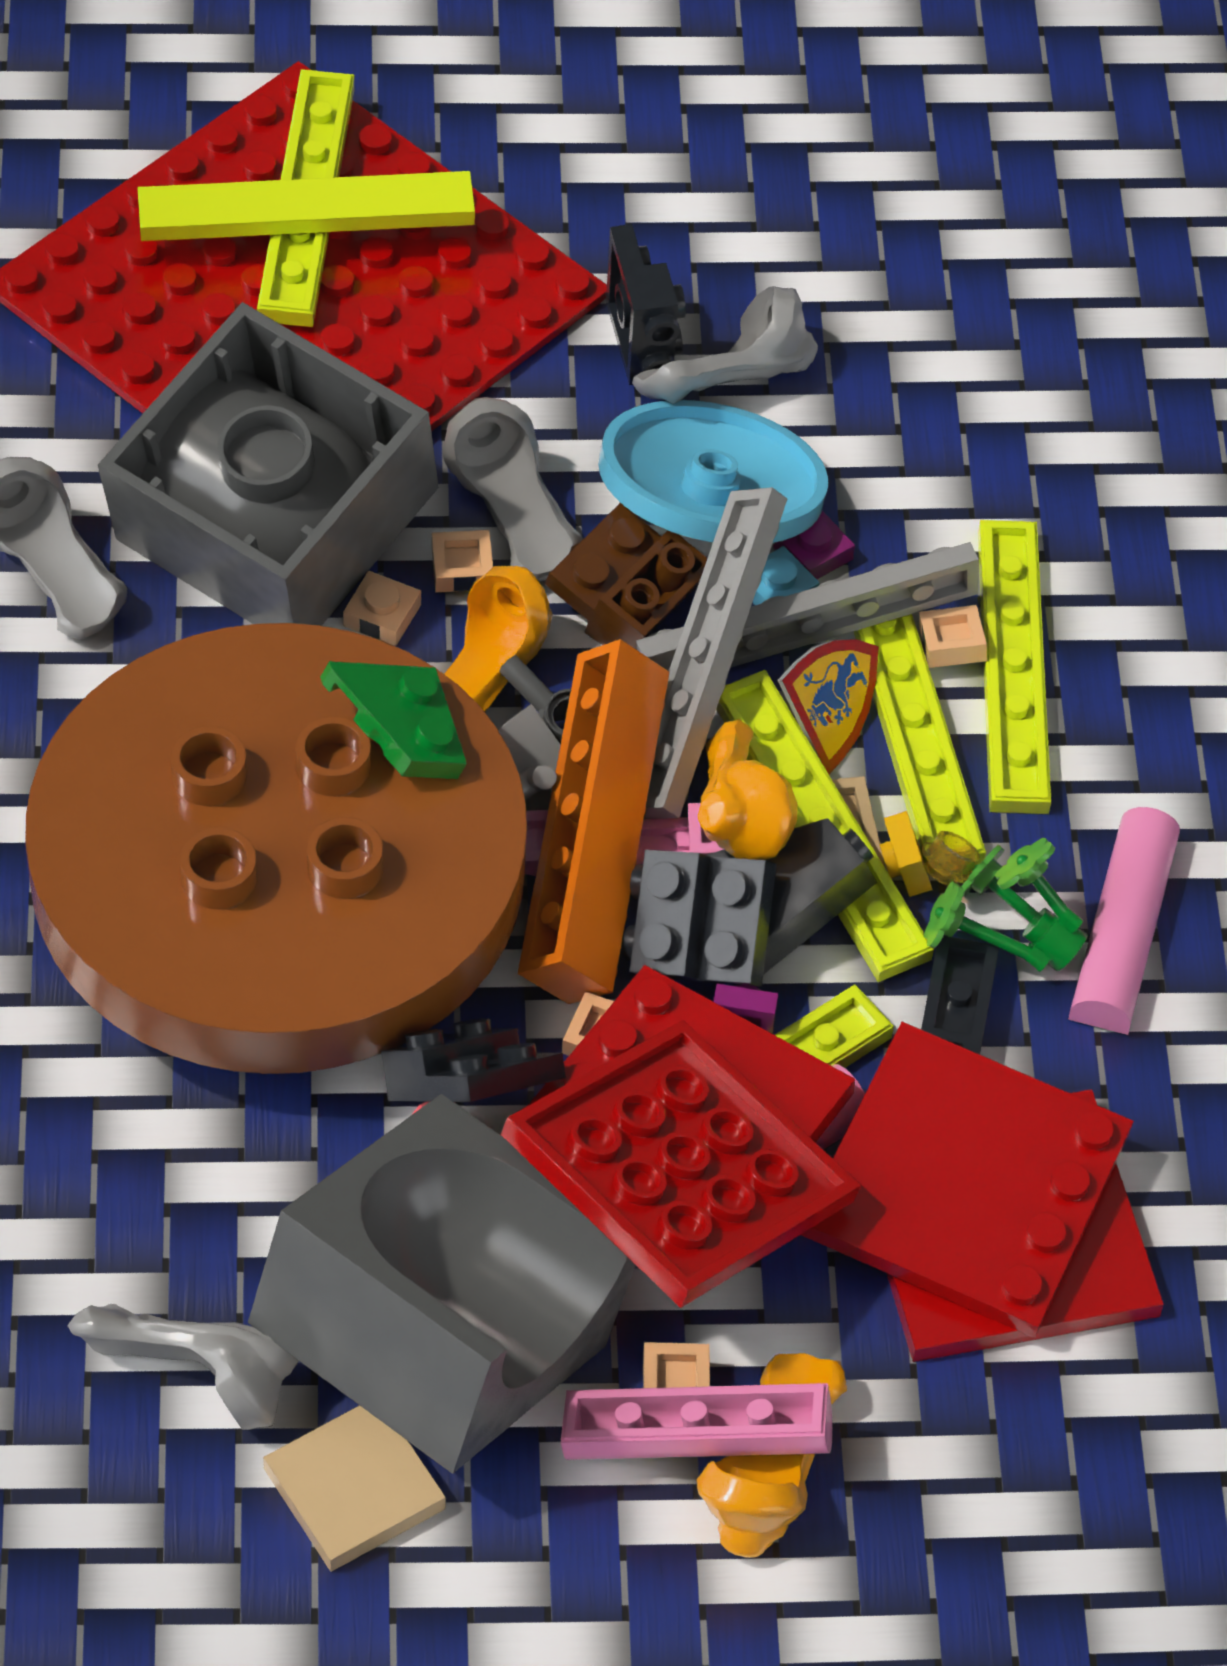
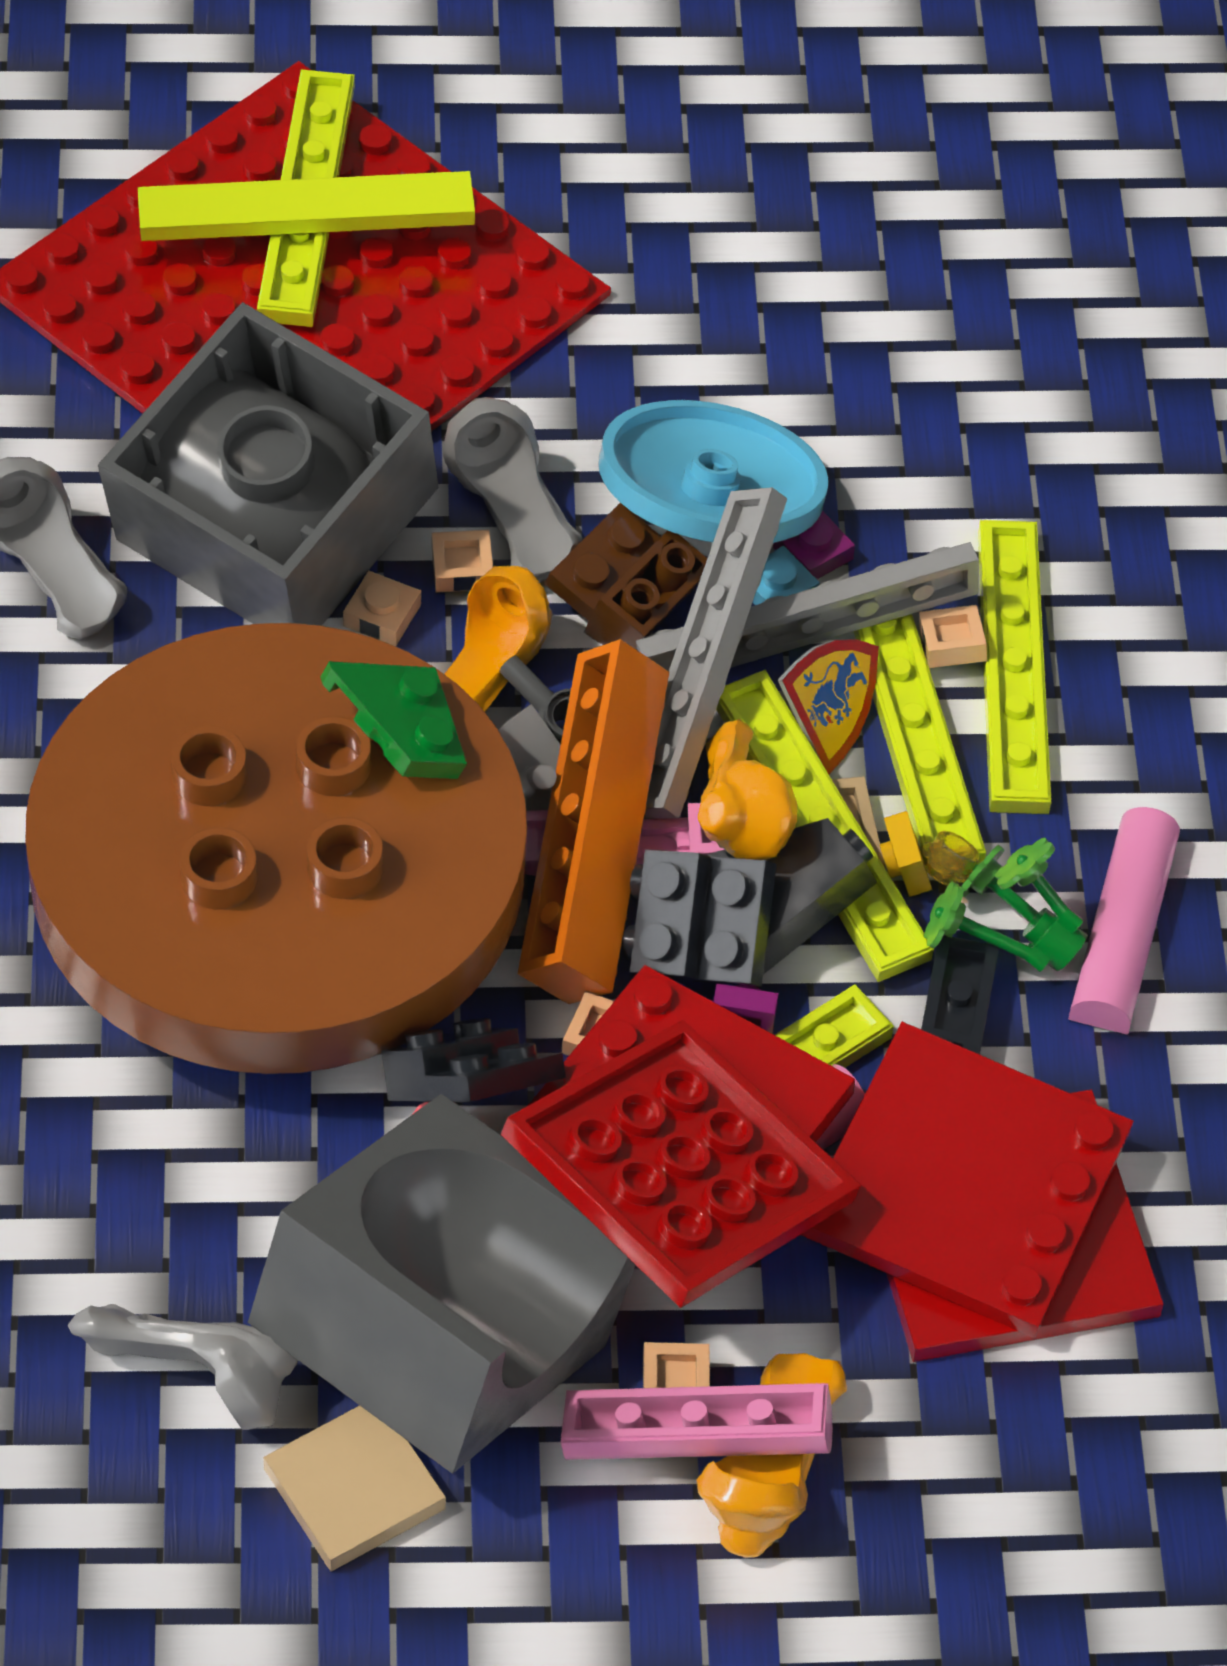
black plate [606,224,686,385] -> none
light grey hair [632,286,818,404] -> none

